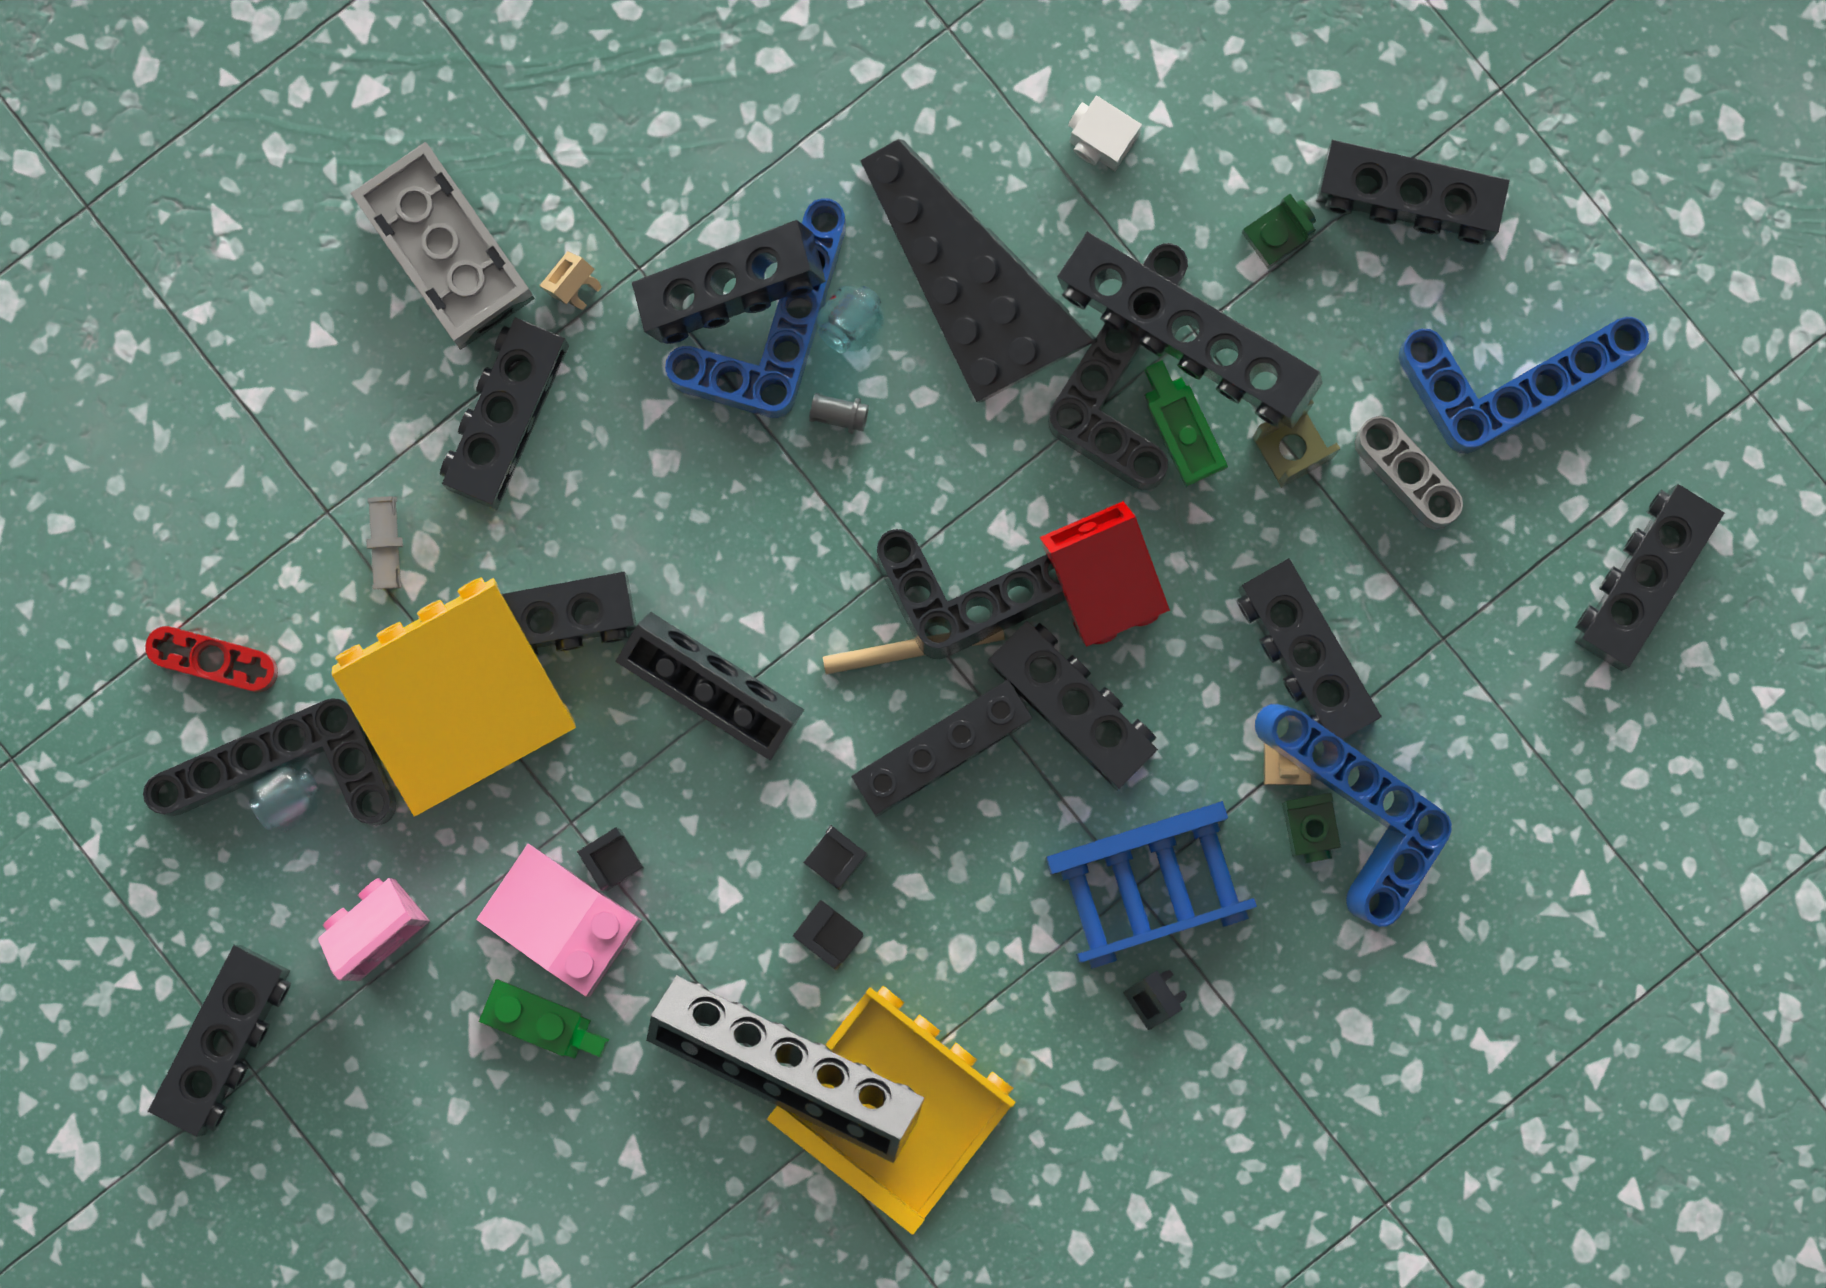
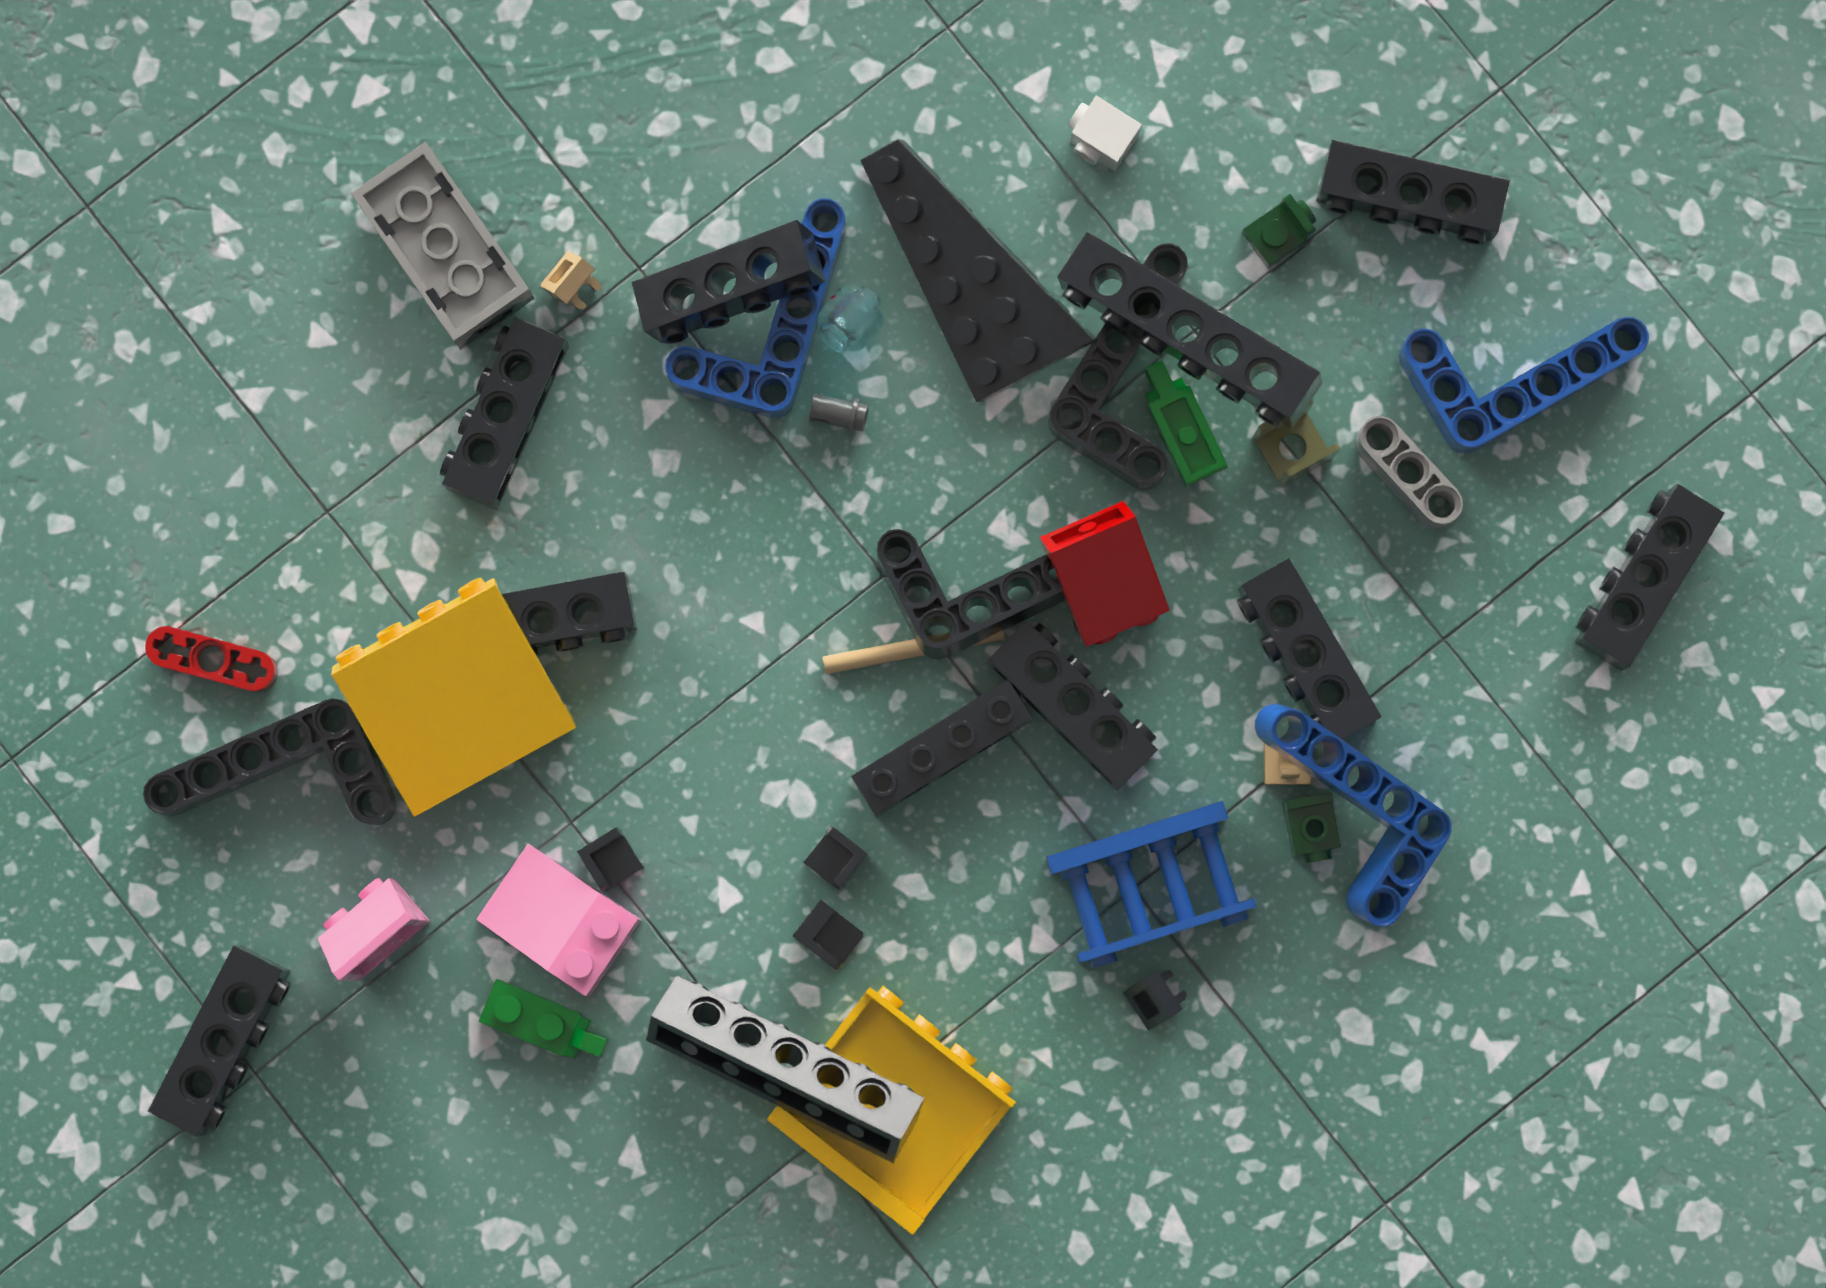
clear light blue head [249,764,321,832] -> none
light grey pin [366,496,403,589] -> none
black brick [615,612,804,761] -> none

